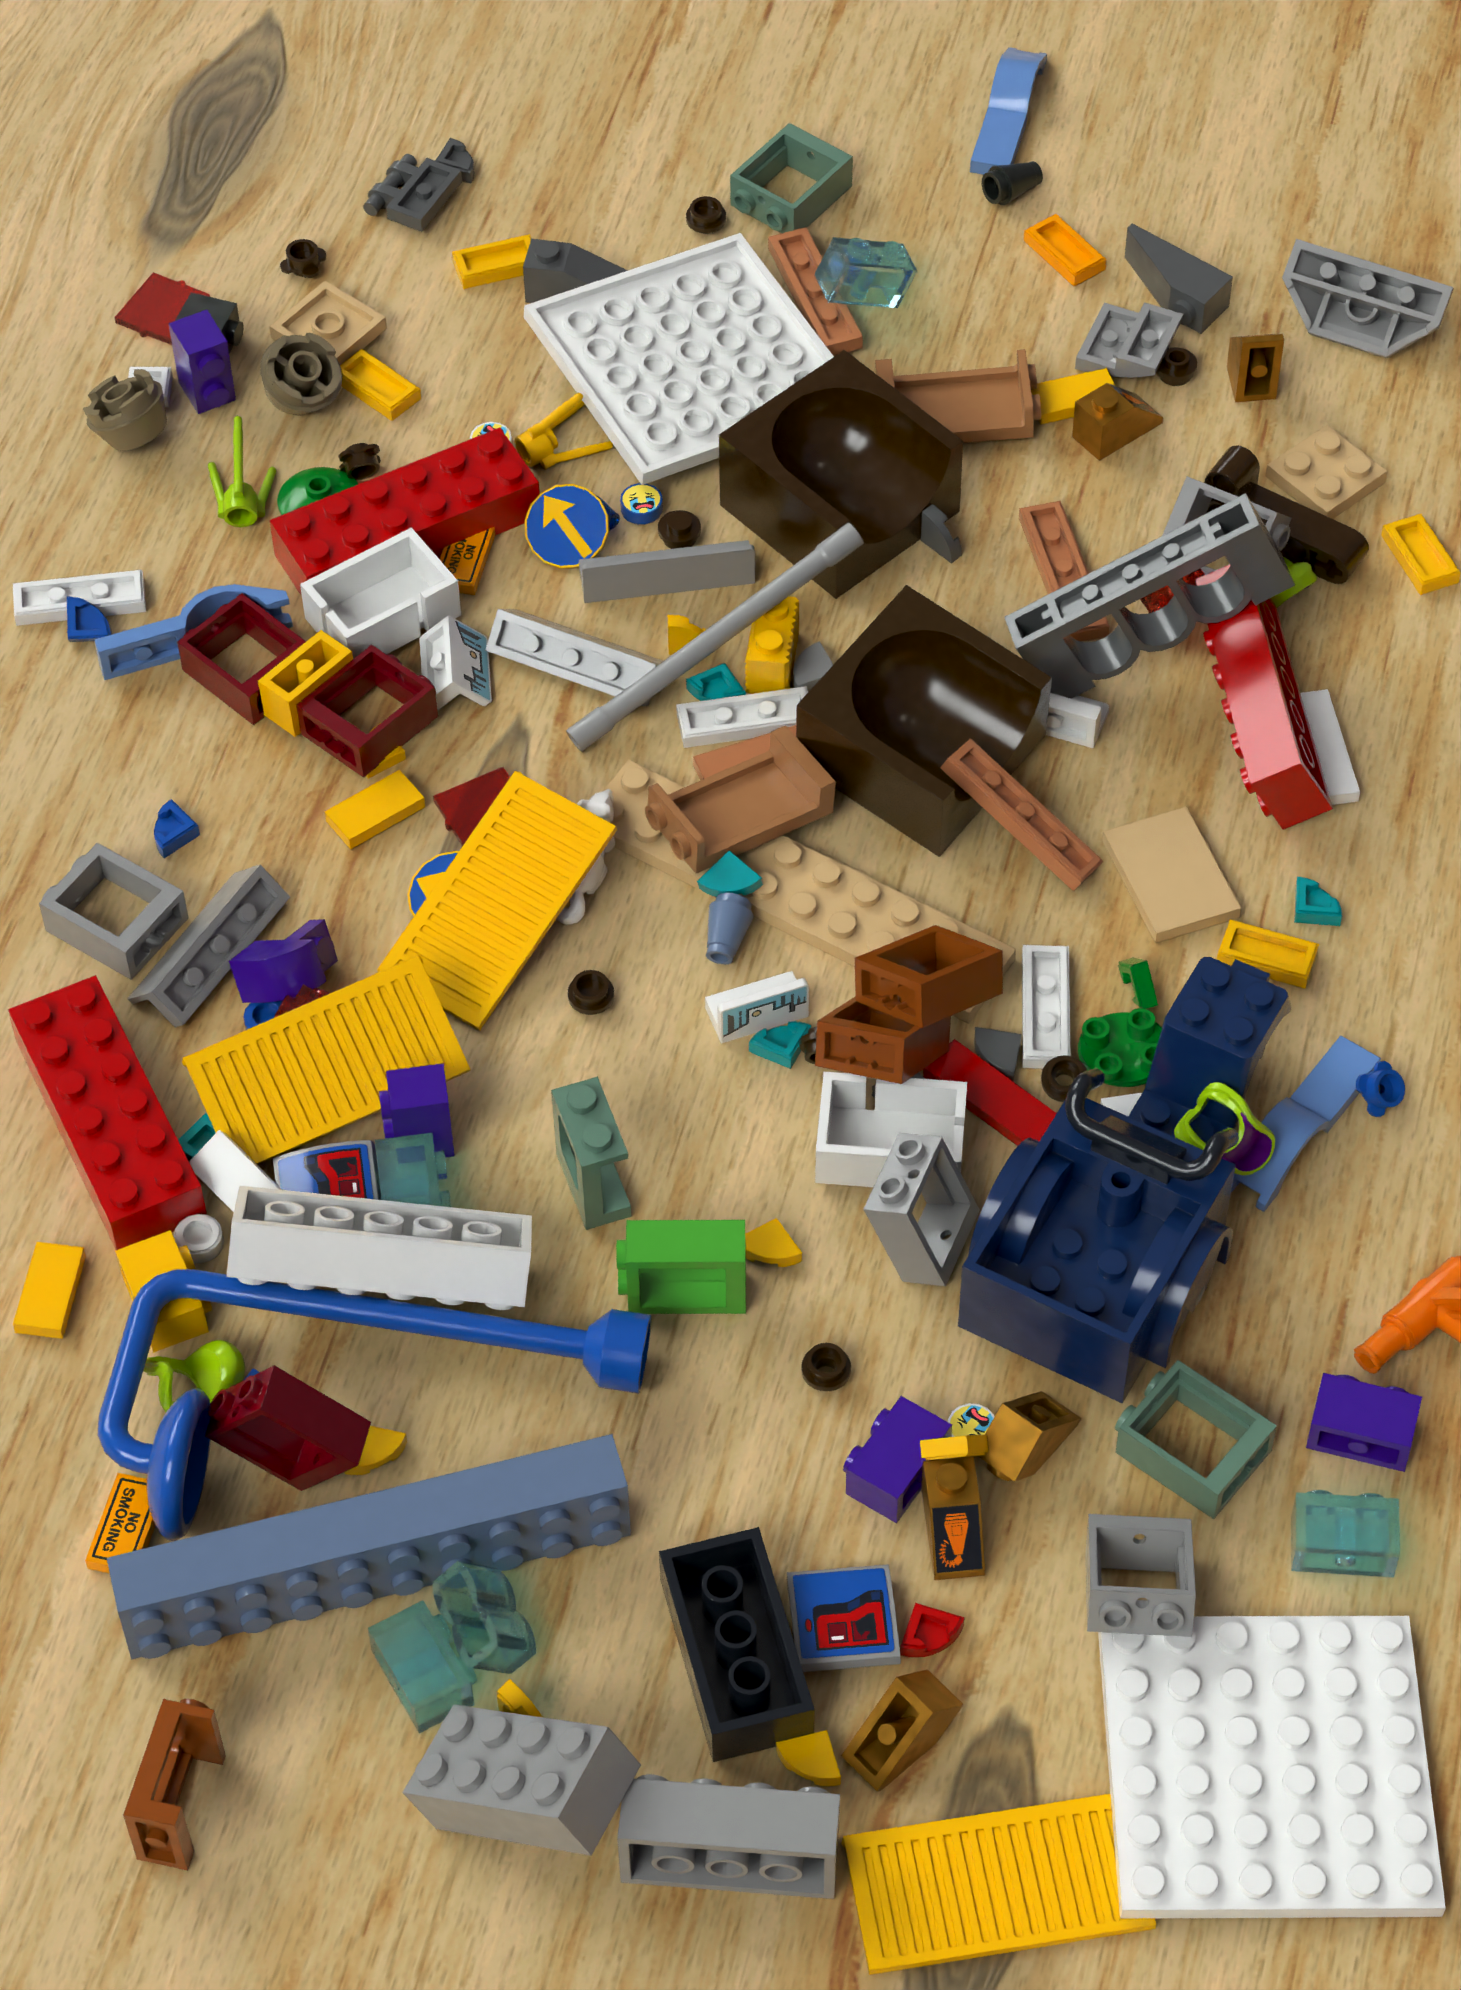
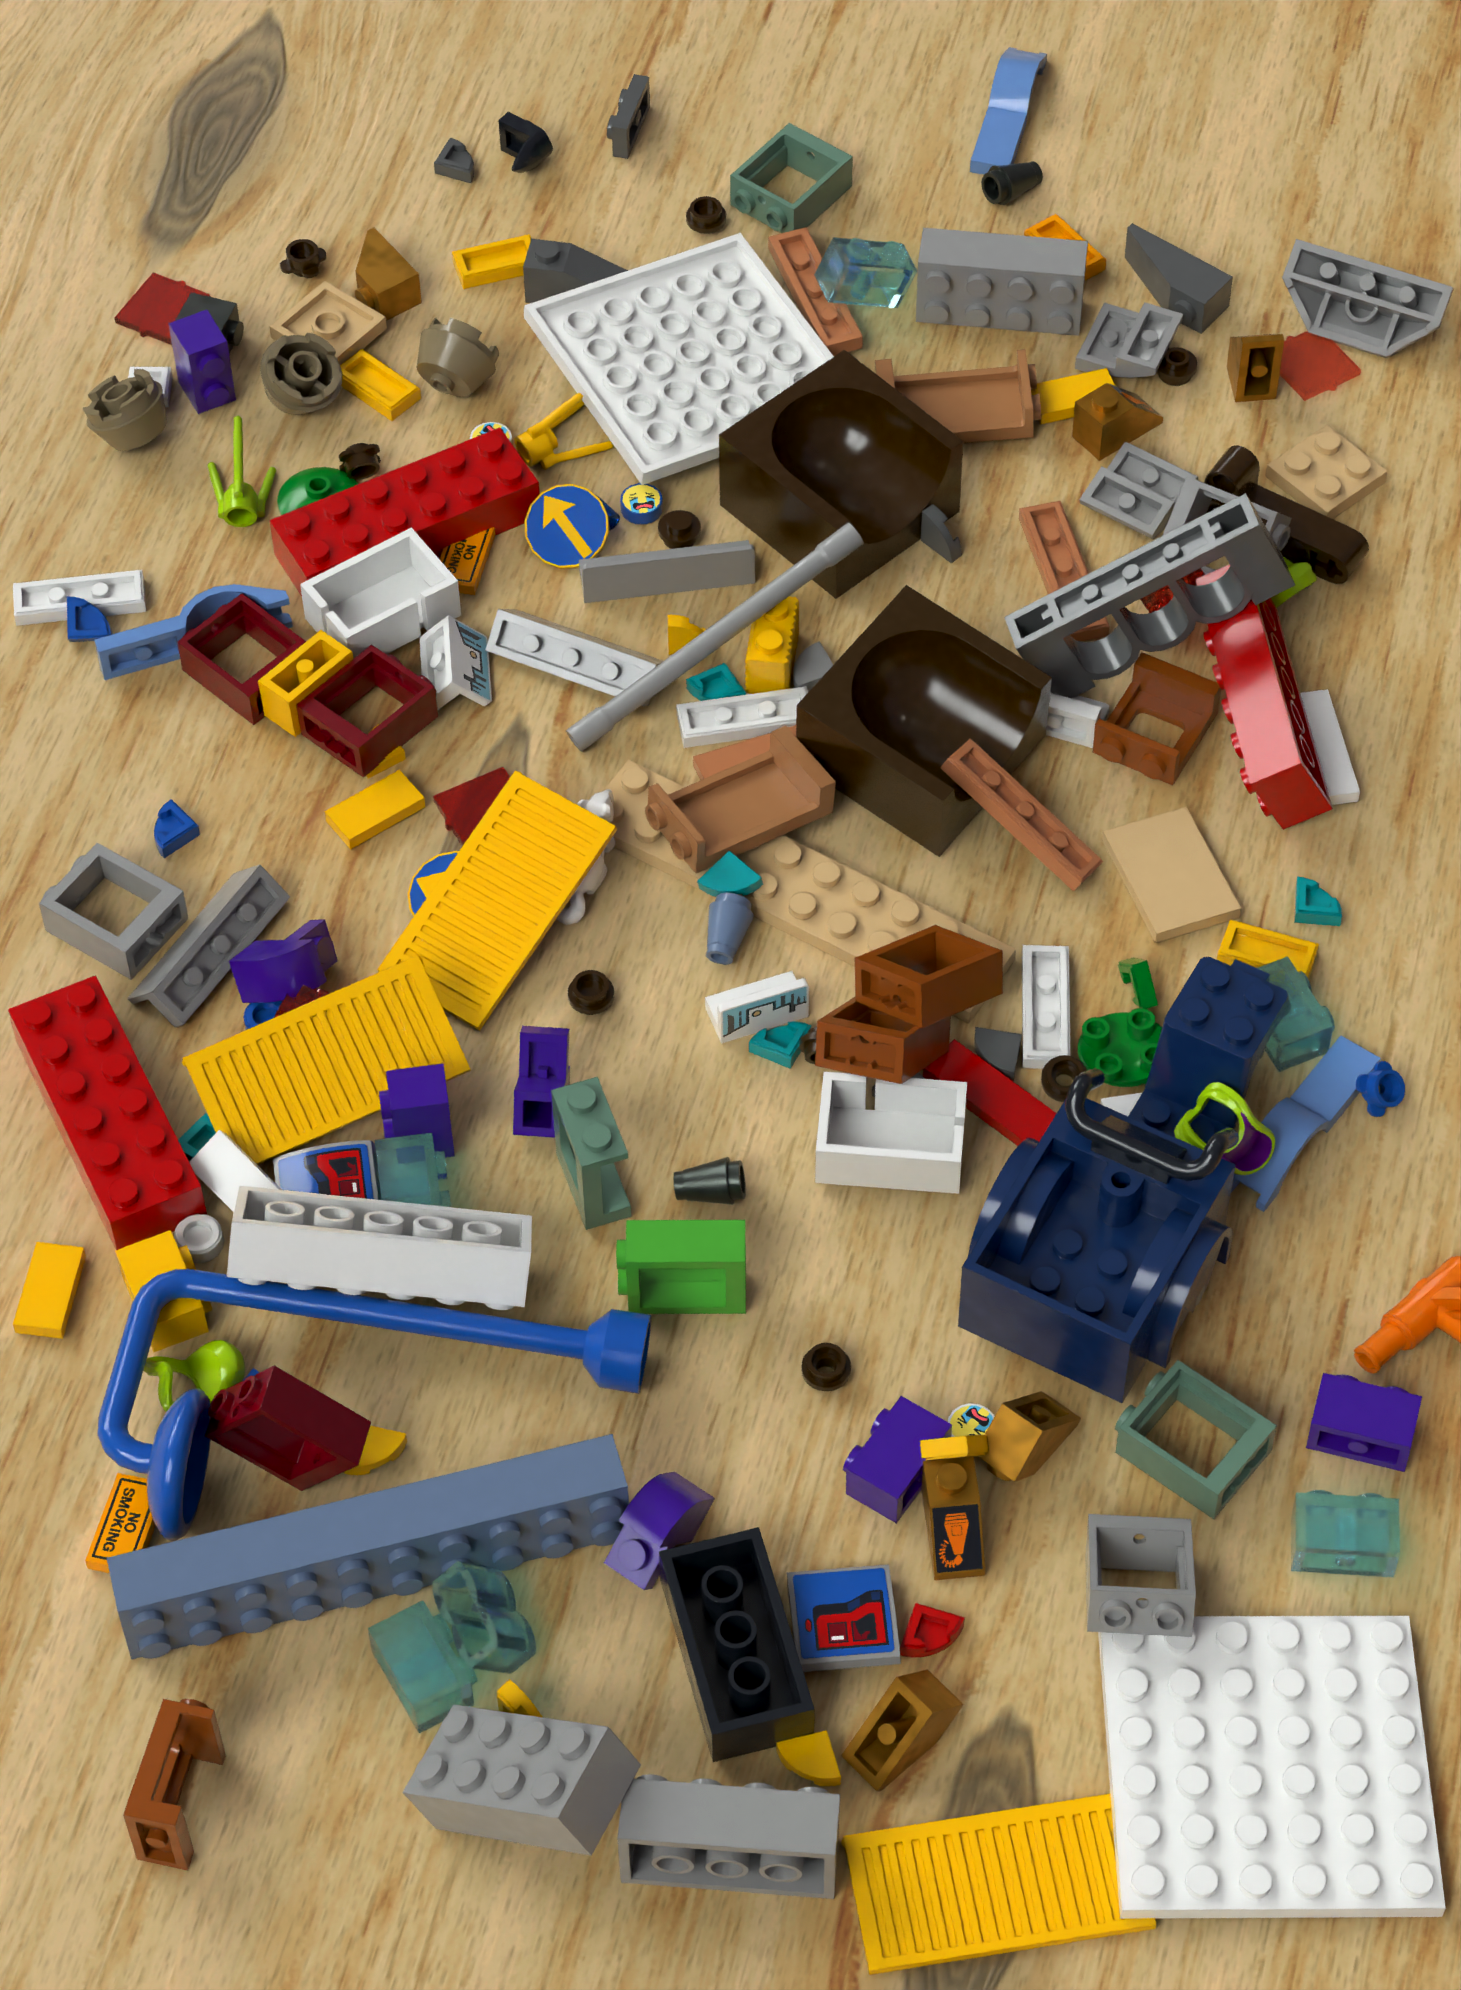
dark grey plate [363,154,462,232] -> none
yellow tile [745,1218,802,1267] -> none
light grey window [863,1133,979,1287] -> none
yellow tile [1381,514,1461,595] -> none
none -> pearl gold slope [355,227,422,321]
none -> dark tan cone [416,318,499,397]
none -> black plate [498,112,553,173]
none -> dark purple brick [513,1025,570,1138]
none -> dark purple brick [604,1472,715,1590]
none -> dark grey plate [607,74,650,159]
none -> pearl dark grey cone [673,1157,746,1205]
none -> light grey brick [916,228,1088,336]
none -> light grey slope [1079,442,1198,539]
none -> dark orange window [1092,652,1221,785]
none -> clear light blue brick [1257,956,1335,1072]
none -> clear red piece [1280,331,1361,401]

